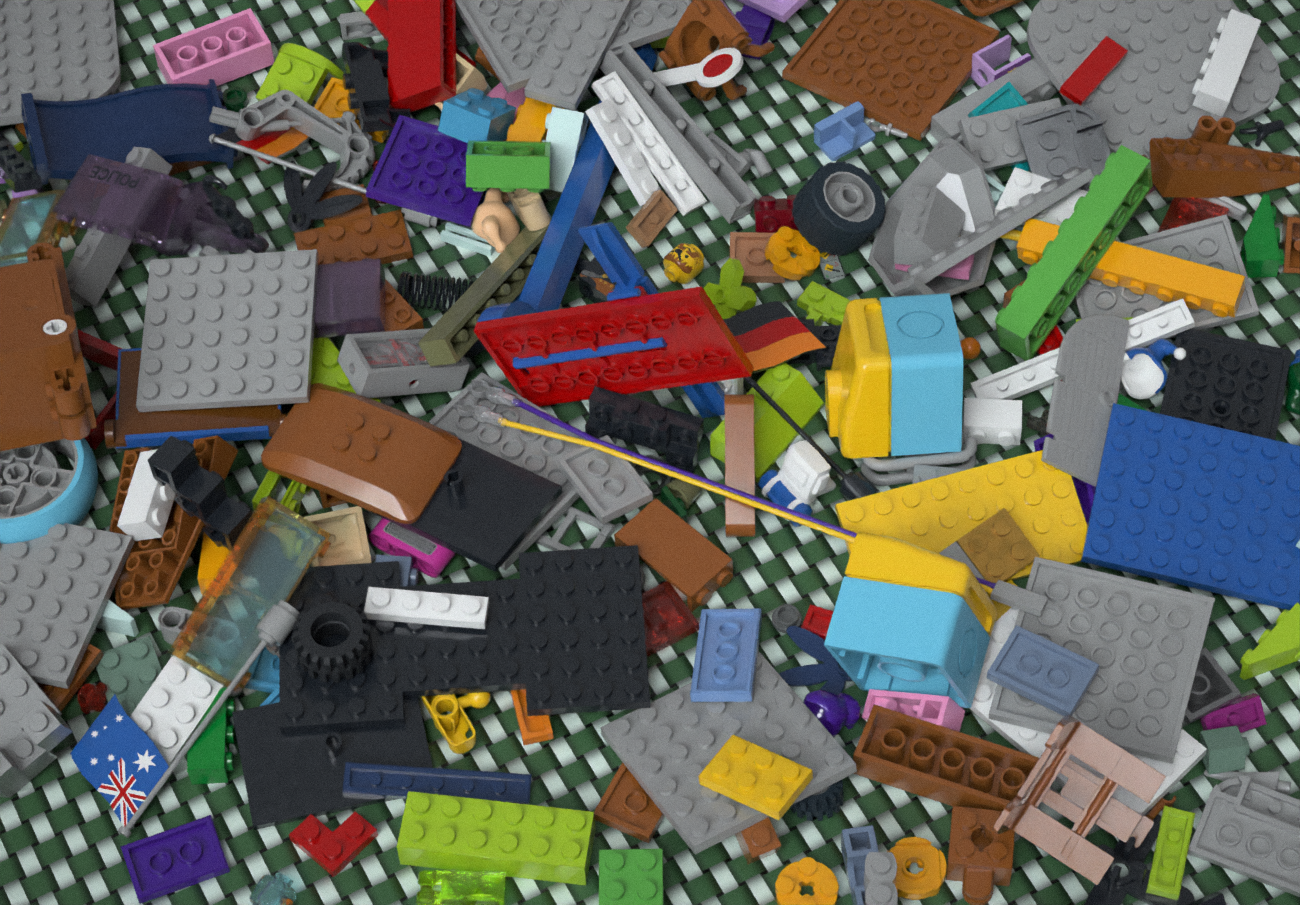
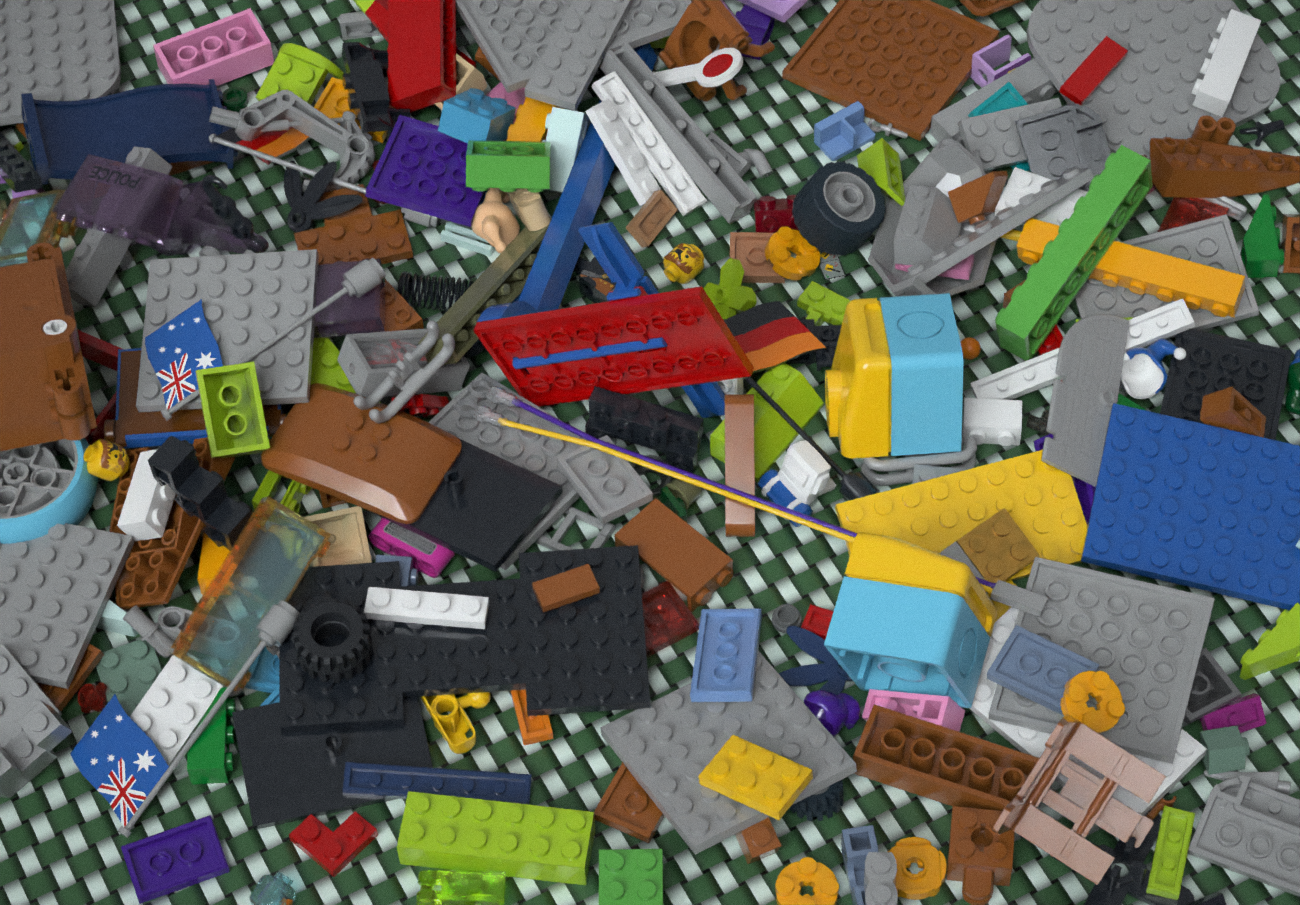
none -> yellow head [83,439,129,481]
none -> light grey axle [123,605,177,658]
none -> flag [145,258,386,421]
none -> lime slope [195,361,270,458]
none -> light grey piece [353,320,455,423]
none -> red plate [391,394,449,418]
none -> dark orange tile [532,564,600,612]
none -> lime slope [857,138,905,206]
none -> dark orange slope [948,171,1008,226]
none -> light orange plate [1060,671,1125,734]
none -> dark orange slope [1200,387,1266,438]

